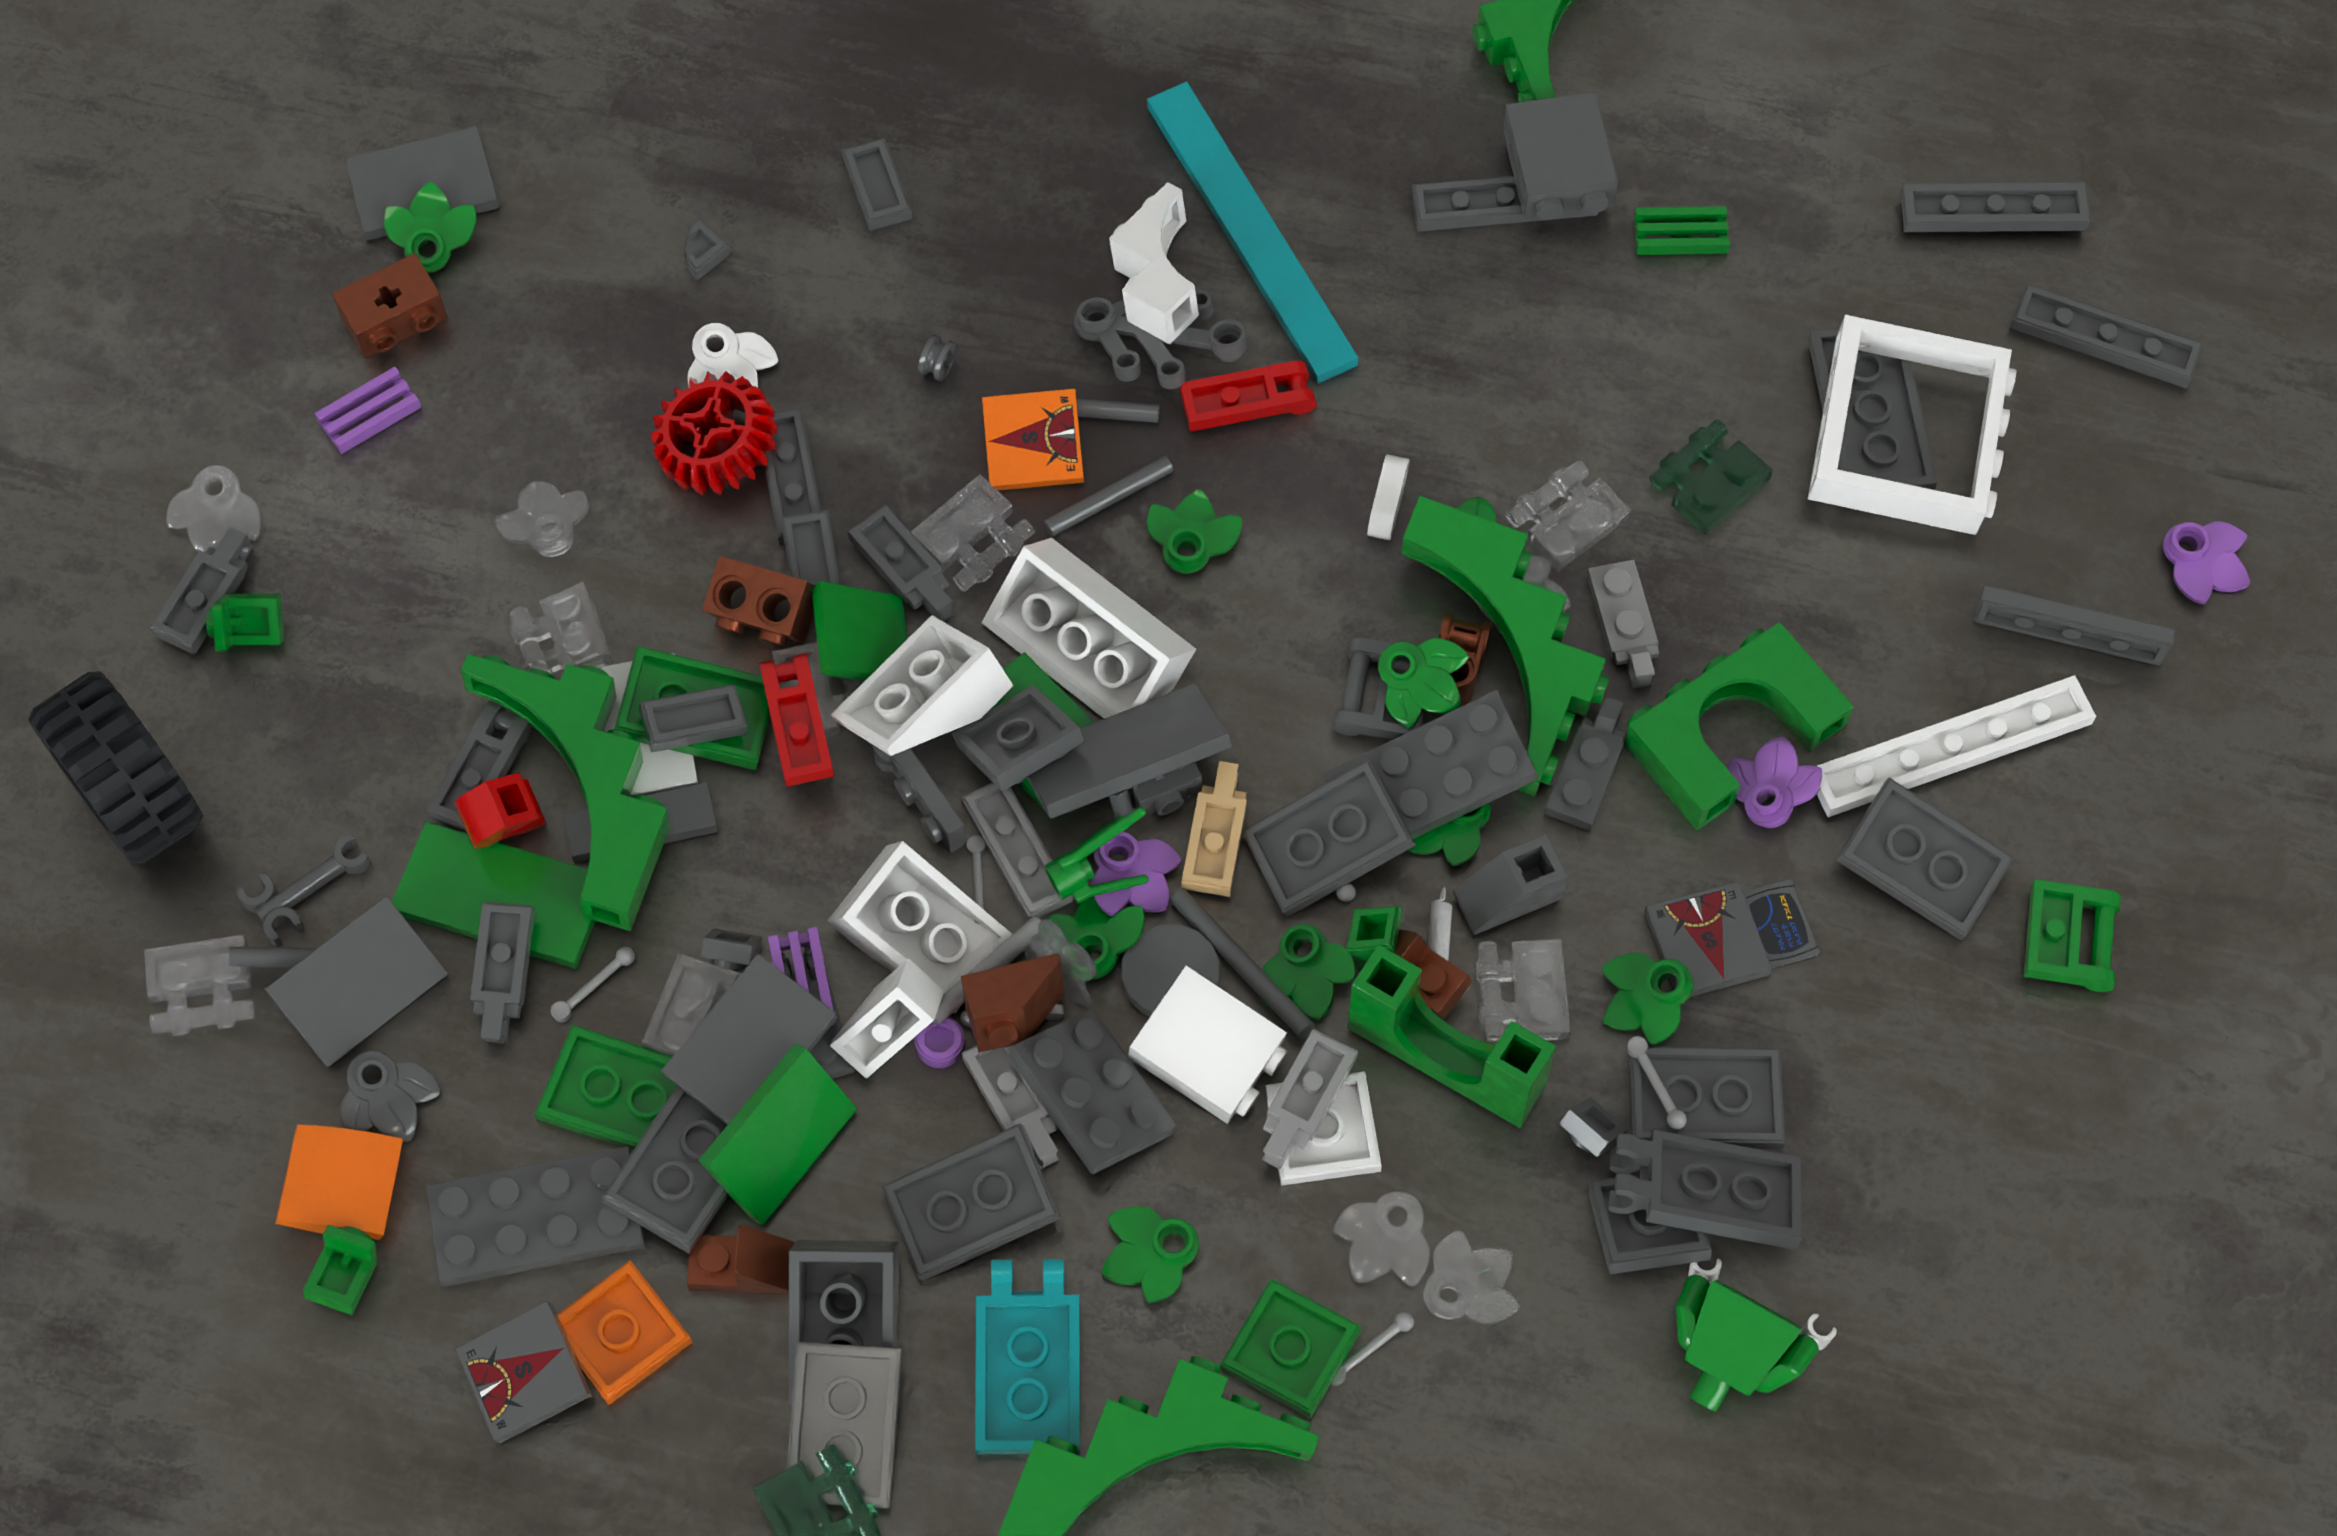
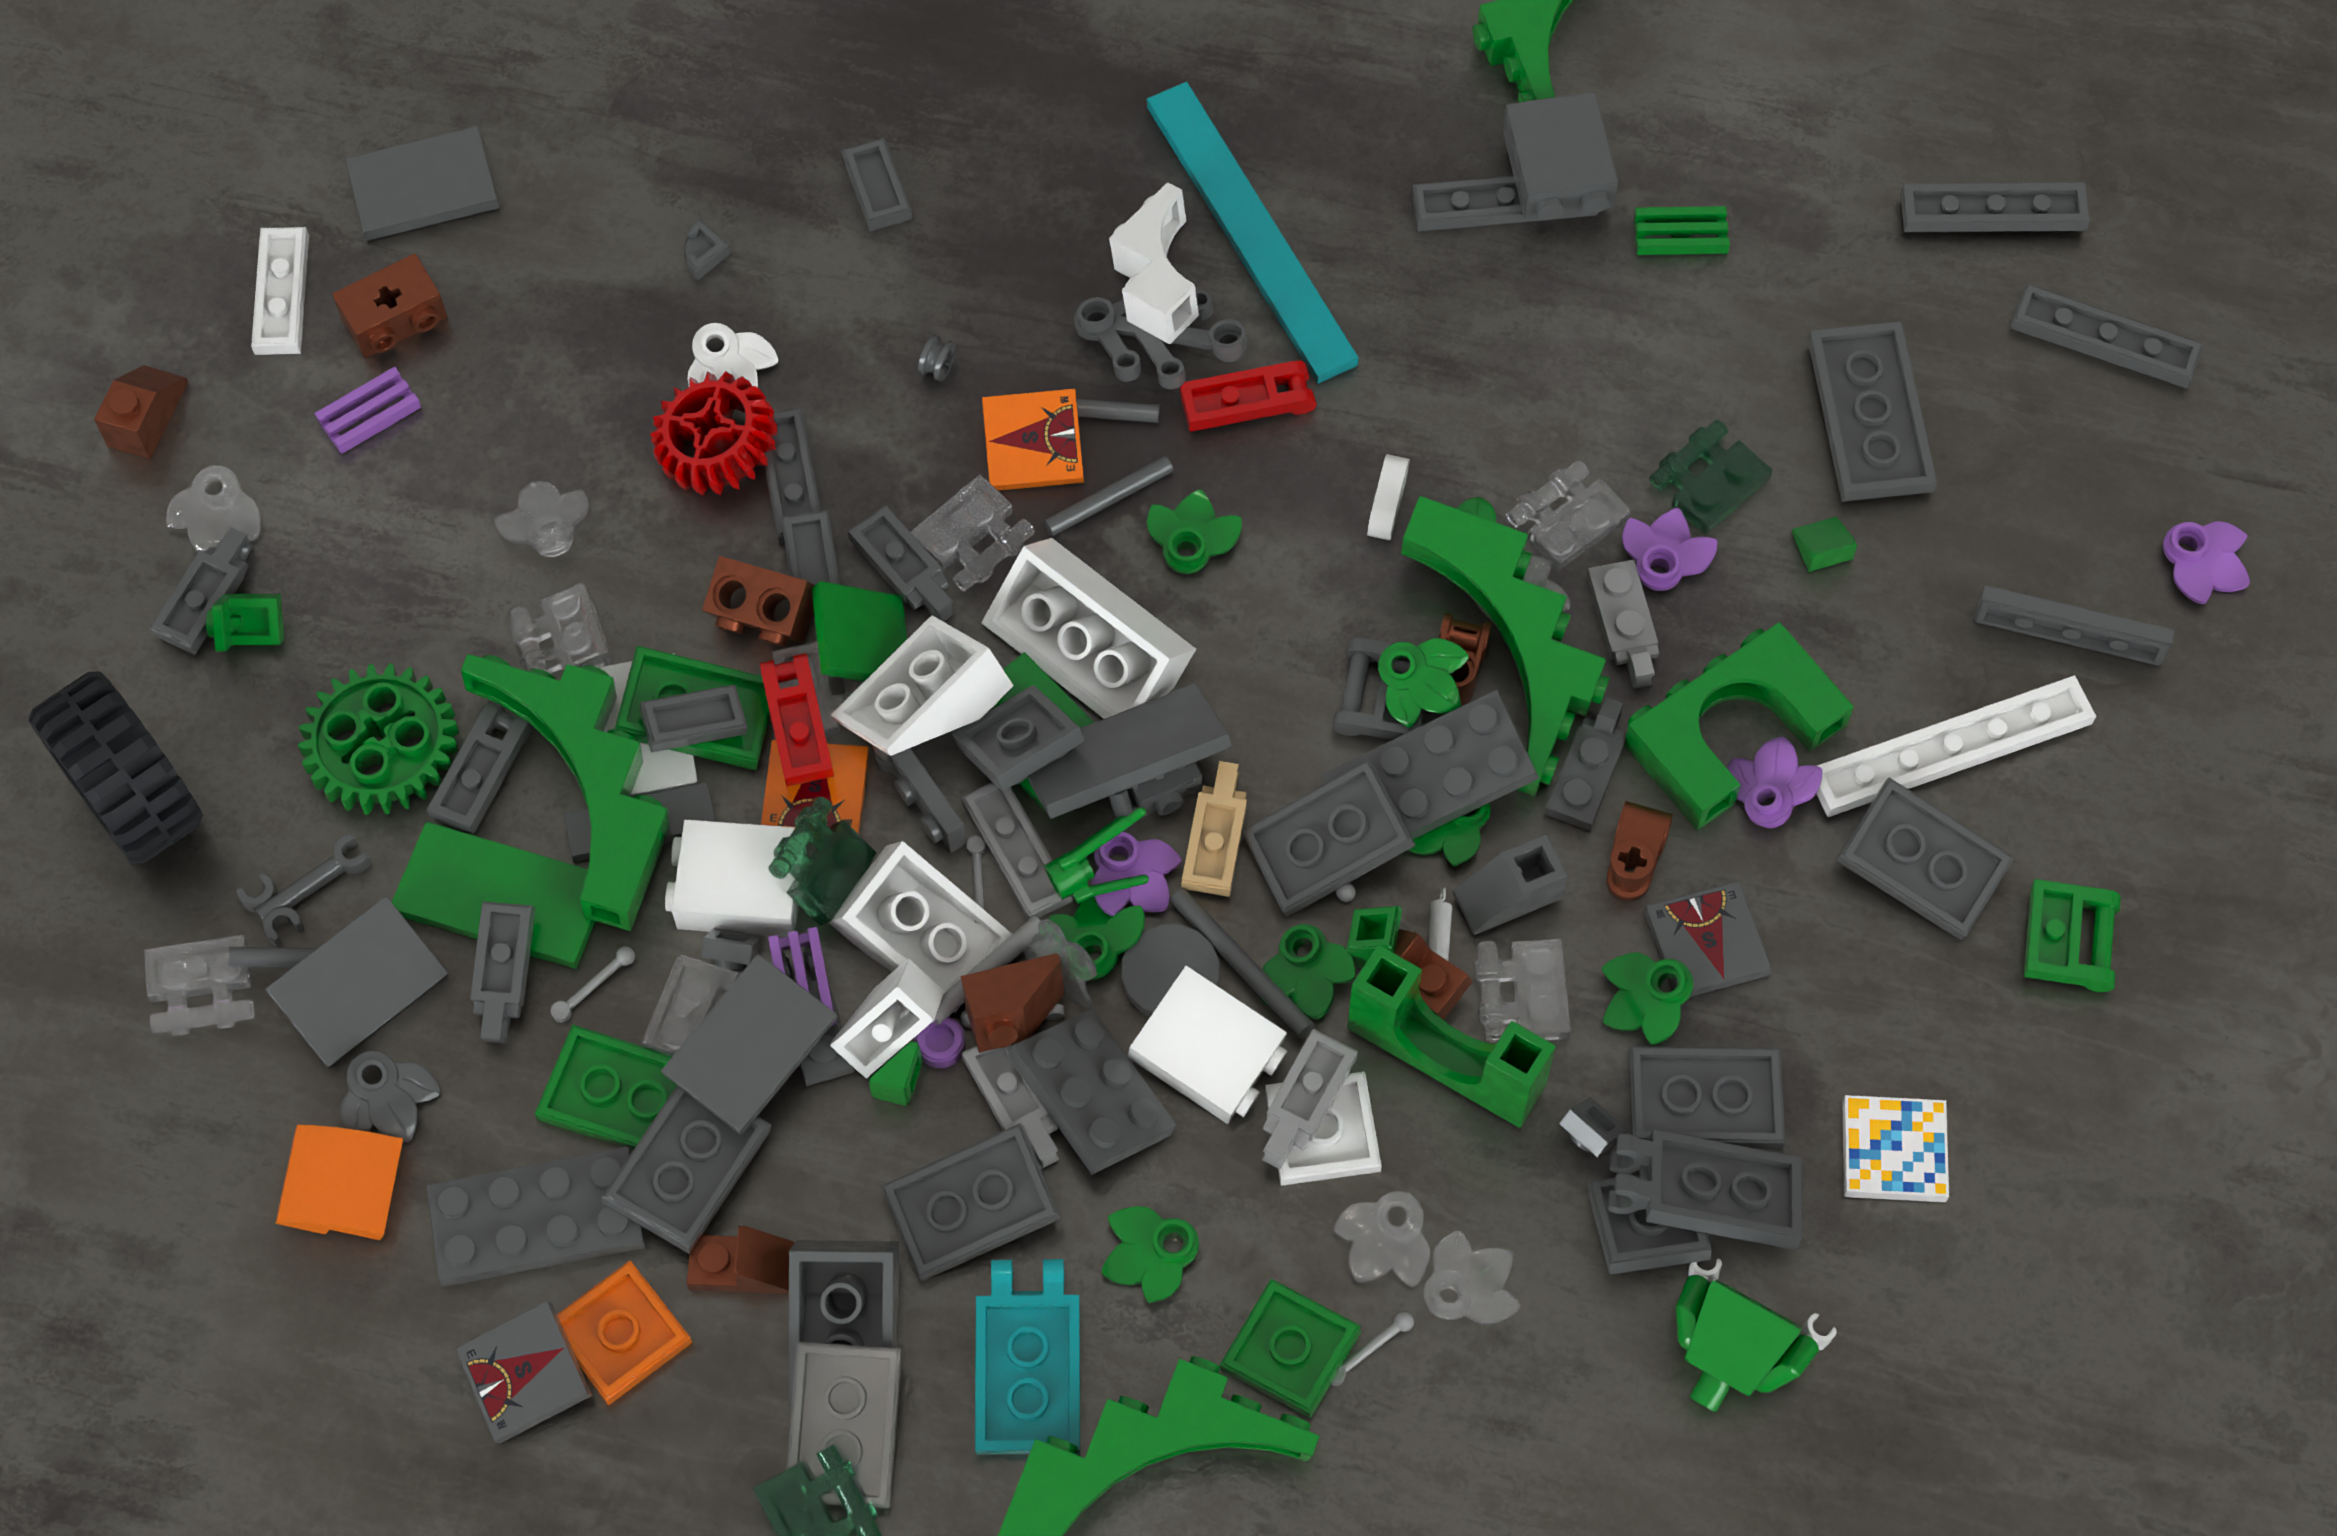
green bracket [303,1225,378,1315] -> none
green plate [384,182,477,273] -> none
red brick [454,772,546,849] -> none
green tile [698,1043,857,1225] -> none
light grey hinge [1627,1036,1687,1130] -> none
sticker [1743,879,1820,968] -> none
white window [1808,315,2016,535] -> none
none -> copper slope [94,365,188,459]
none -> white tile [251,227,309,355]
none -> green gear [298,663,460,815]
none -> white brick [665,820,806,937]
none -> orange tile [761,740,869,842]
none -> clear green plate [768,797,877,926]
none -> green slope [869,1041,923,1106]
none -> copper piece [1606,801,1673,901]
none -> medium lavender plate [1622,508,1718,591]
none -> green slope [1792,516,1857,572]
none -> tile [1842,1095,1949,1202]

